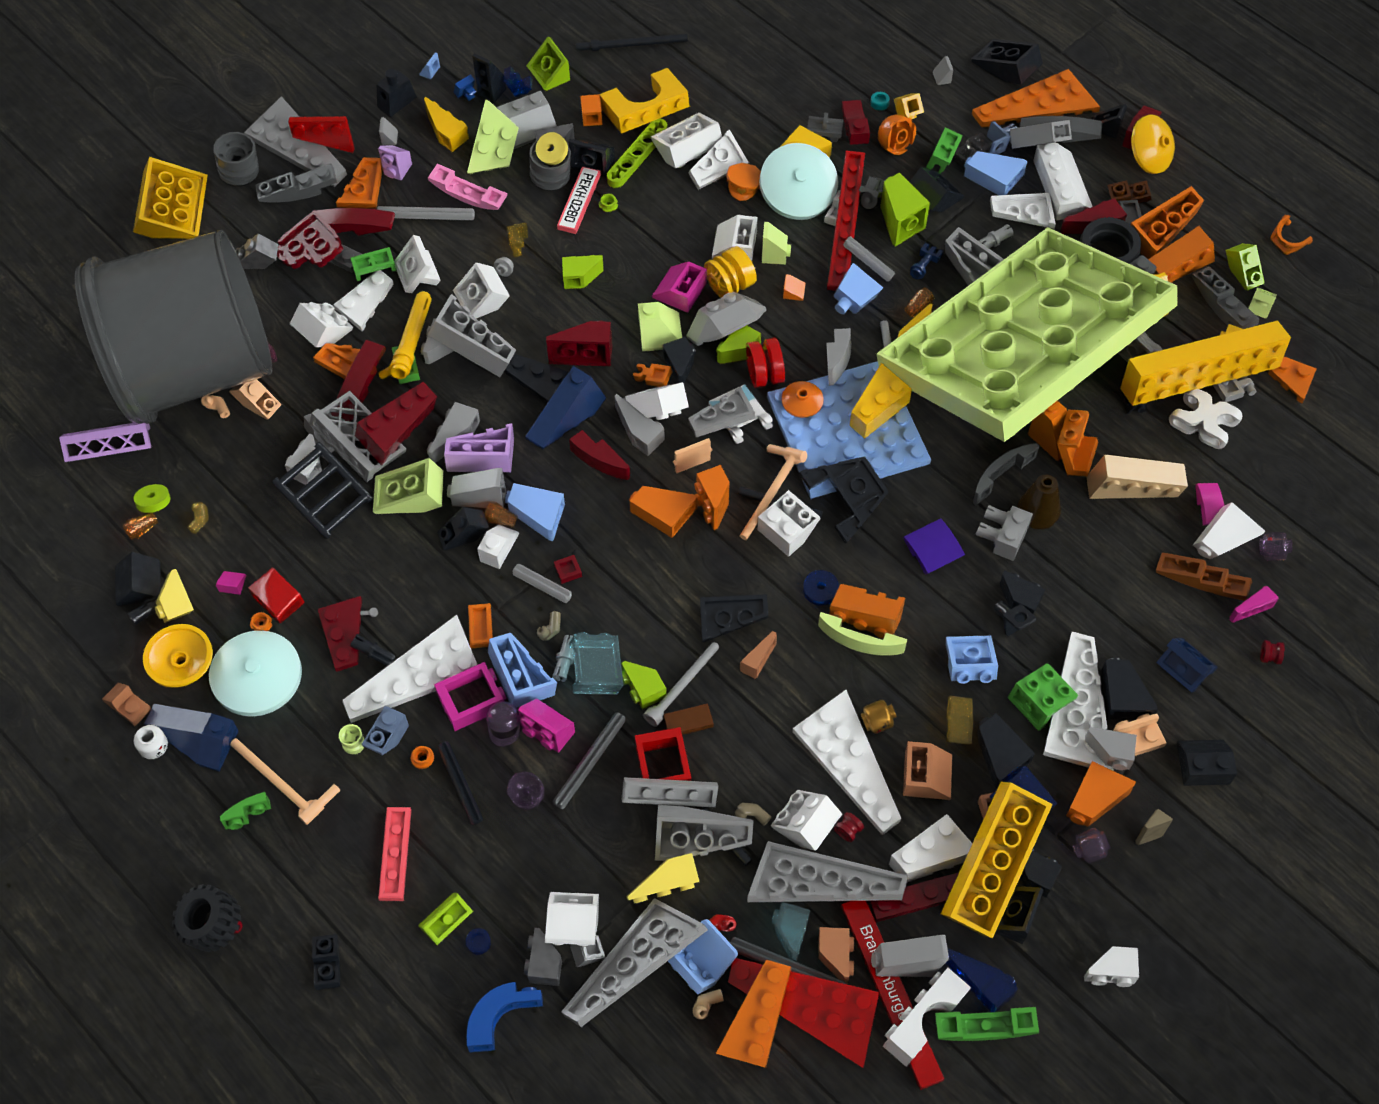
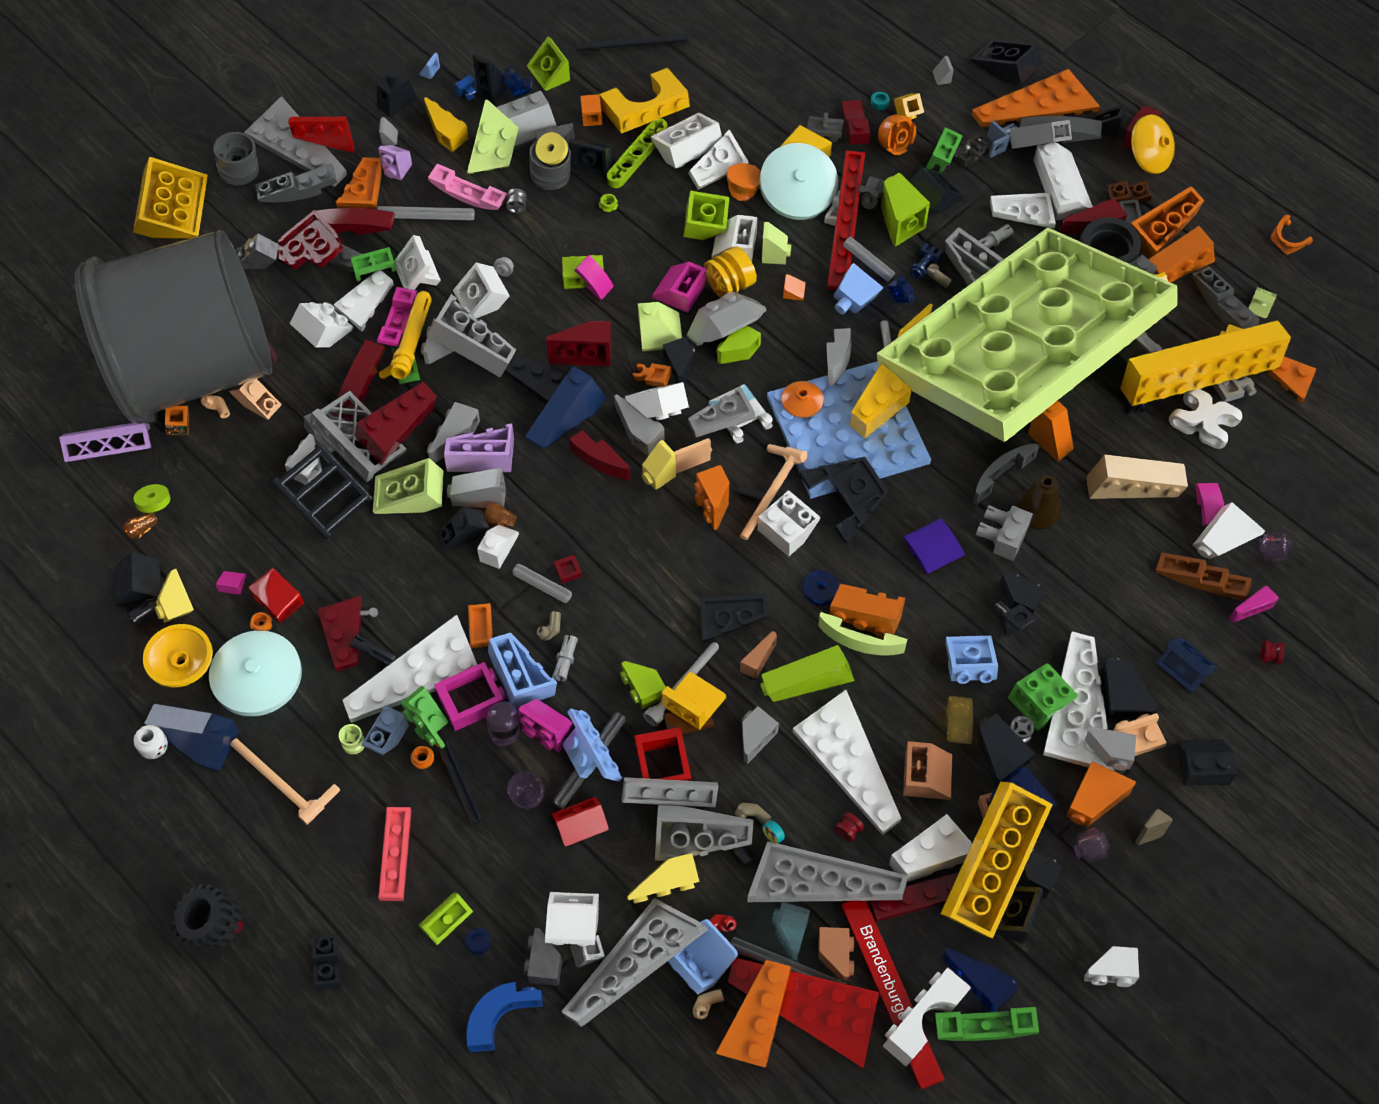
nougat slope [102,683,151,726] -> none
clear yellow arm [187,502,209,534] -> none
bright green slope [220,792,271,830] -> none
orange wing [313,343,360,379] -> none
light blue slope [505,483,565,541] -> none
clear yellow bracket [507,223,528,257] -> none
tile [557,167,601,234] -> none
clear light blue panel [569,632,623,694] -> none
orange slope [629,486,698,538] -> none
red wheel [746,337,785,388] -> none
white slope [771,790,842,851] -> none
pearl gold head [861,700,897,734] -> none
light grey slope [871,935,949,977] -> none
clear orange cone [905,287,934,317] -> none
light blue slope [964,151,1027,196] -> none
orange panel [1057,409,1098,476] -> none
lime slope [1226,243,1265,290] -> none
none -> orange brick [165,406,189,435]
none -> dark pink slope [377,287,417,347]
none -> bright green bracket [400,686,448,749]
none -> flat silver wheel [506,188,527,214]
none -> panel [552,797,609,846]
none -> light blue bracket [562,709,622,782]
none -> dark pink slope [574,255,614,301]
none -> light yellow slope [642,440,676,490]
none -> yellow bracket [662,672,726,730]
none -> lime slope [683,191,729,240]
none -> light grey slope [742,706,779,764]
none -> lime slope [761,645,854,702]
none -> teal tile [762,820,785,844]
none -> clear blue bracket [887,275,916,303]
none -> dark tan arm [926,263,952,288]
none -> flat silver wheel [1010,716,1034,743]

